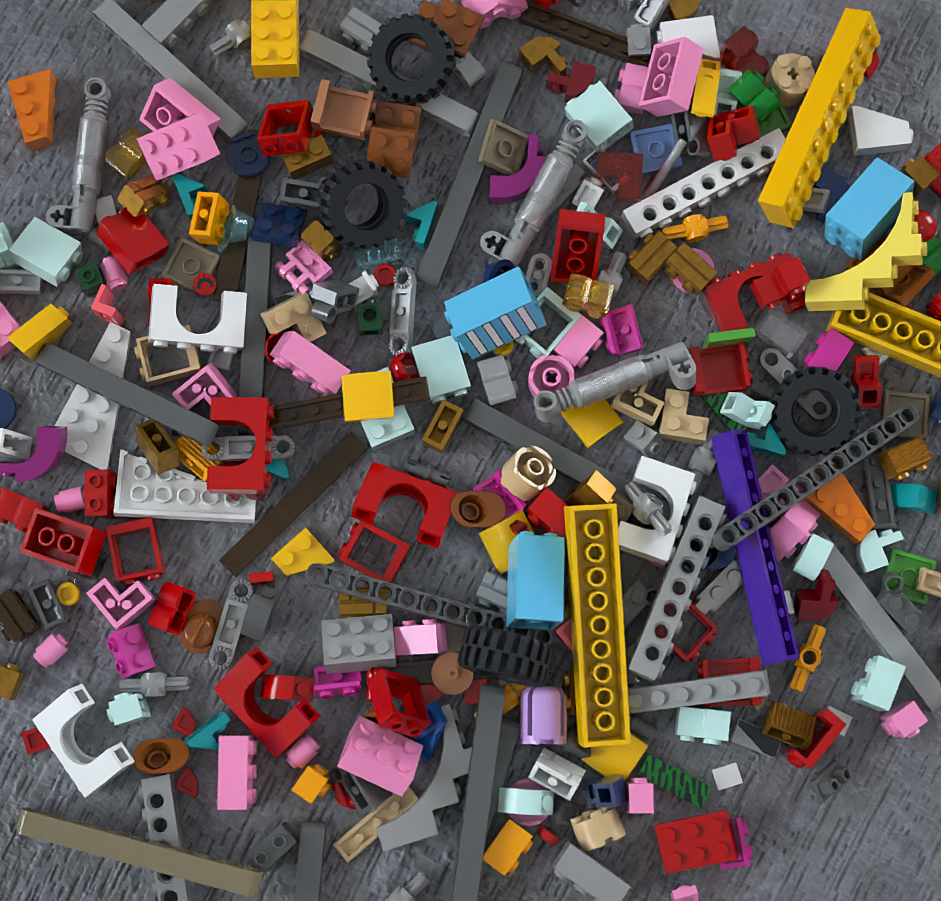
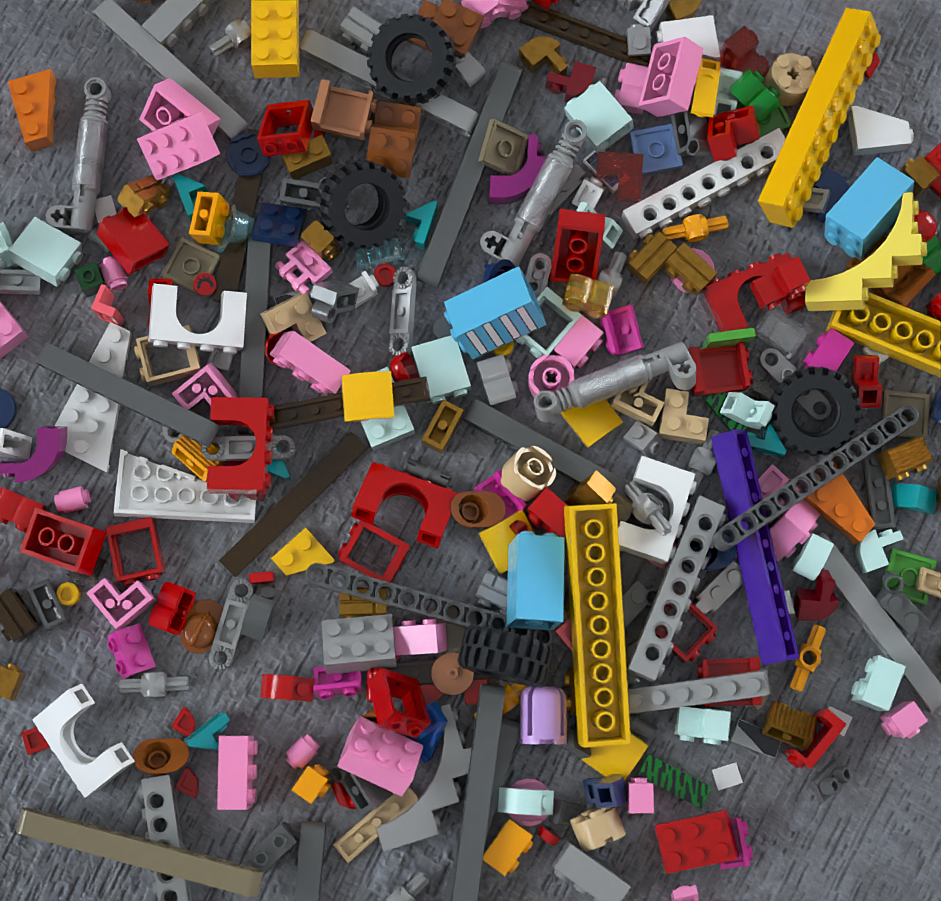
yellow slope [7,304,73,362] -> none
bright pink brick [33,633,69,668] -> none
red bracket [84,469,117,519] -> none
clear yellow brick [104,127,147,181] -> none
light aqua brick [107,692,151,726] -> none
pearl gold brick [136,420,179,475] -> none
red arch [213,647,321,759] -> none
dark green brick [357,300,383,336] -> none
white brick [528,748,586,801] -> none
light grey bar [643,138,688,198] -> none

